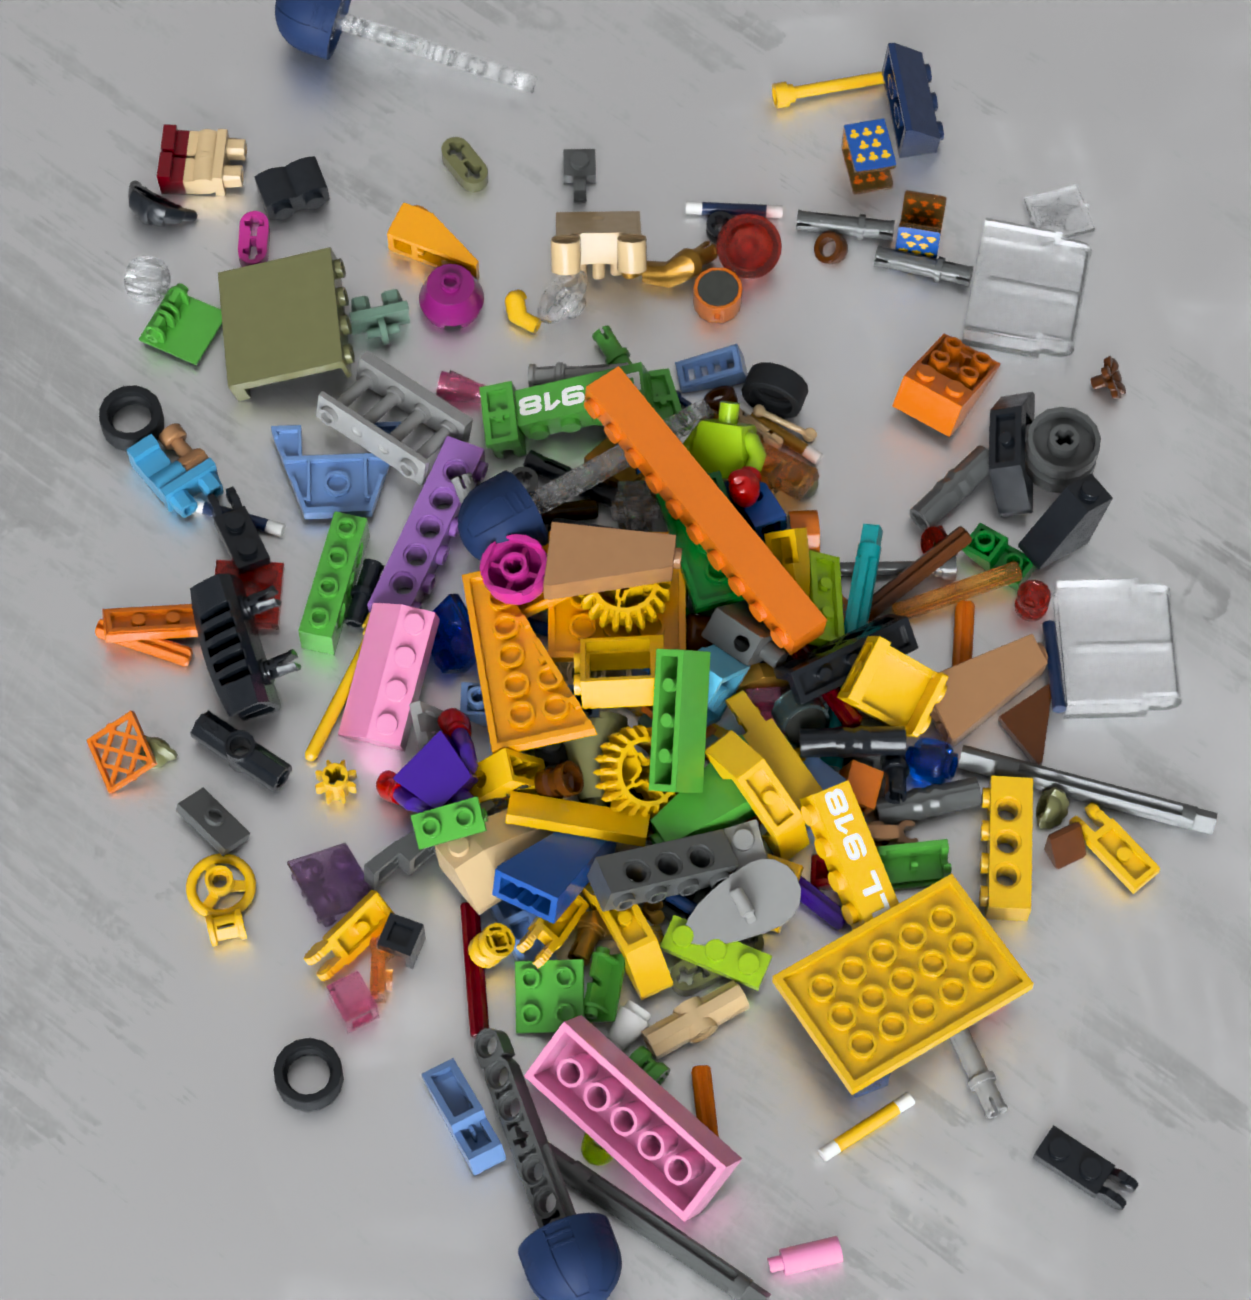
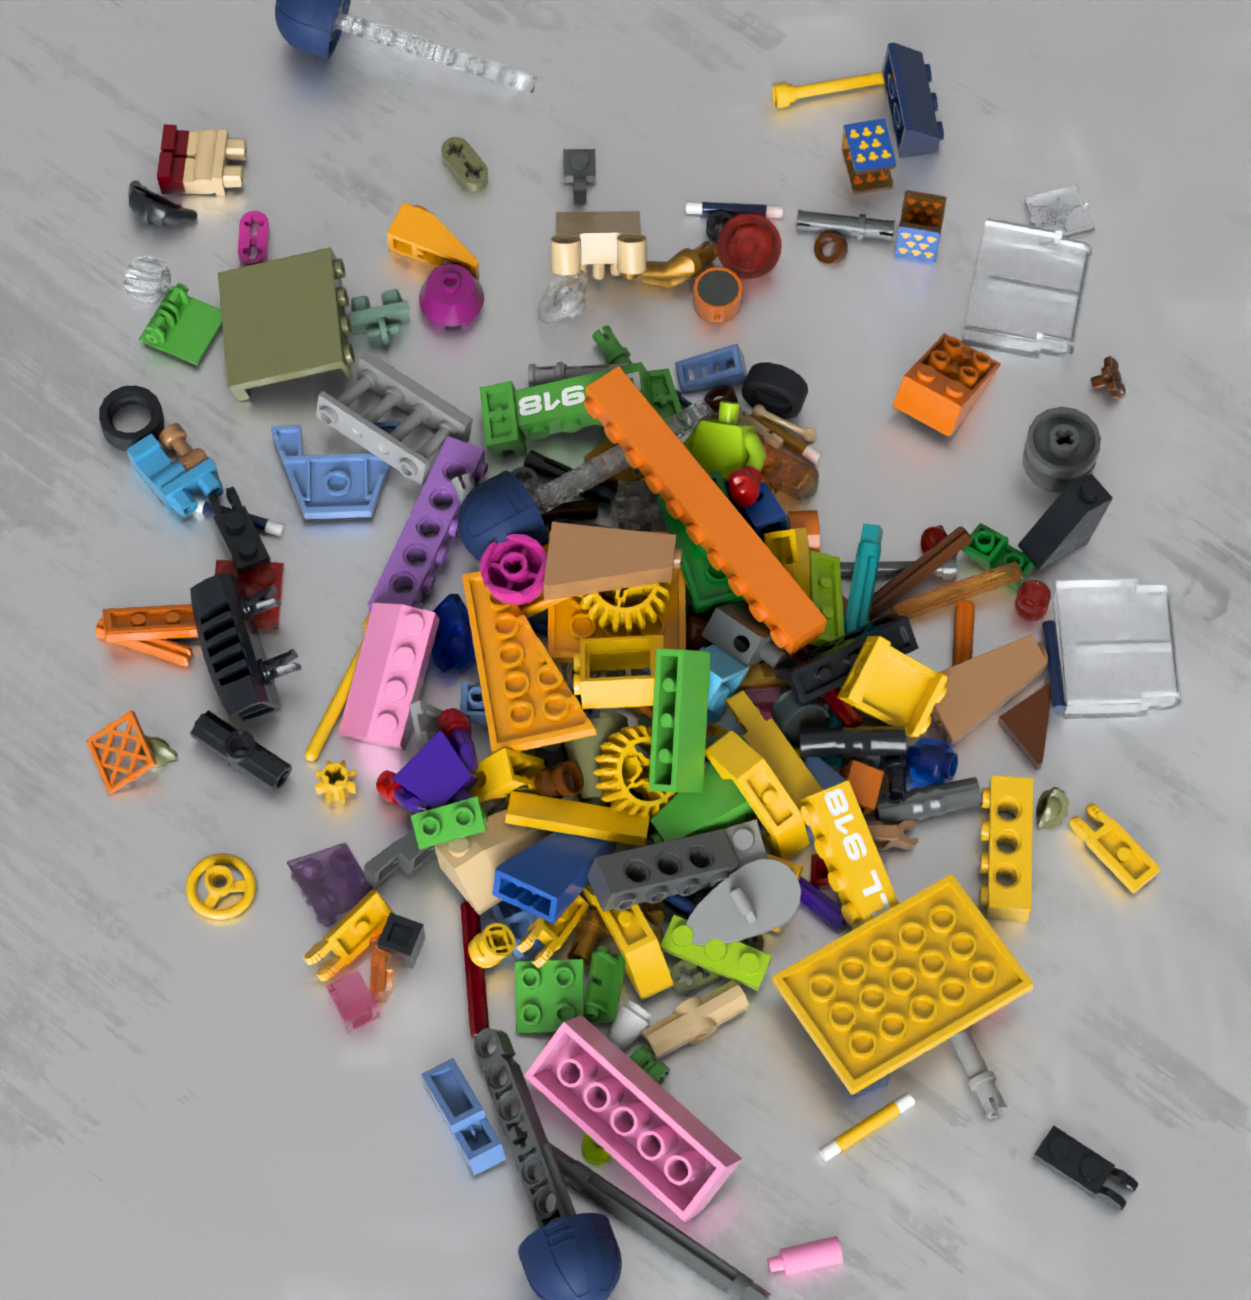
dark grey plate [176,787,250,856] -> none
yellow bush [205,907,247,947] -> none
black brick [254,156,330,220] -> none
black tyre [273,1038,344,1112] -> none
bright green brick [298,511,370,655] -> none
black pin [343,559,384,629] -> none
clear pink cone [436,370,486,404] -> none
yellow arm [505,289,542,334] -> none
orange axle [691,1065,719,1137] -> none
dark grey pin [874,245,974,287] -> none
bright green hinge [877,839,952,891] -> none
dark grey axle [909,445,989,531] -> none
dark grey piece [957,745,1217,835] -> none
black slope [989,392,1035,517] -> none
reddish brown slope [1044,822,1086,869] -> none

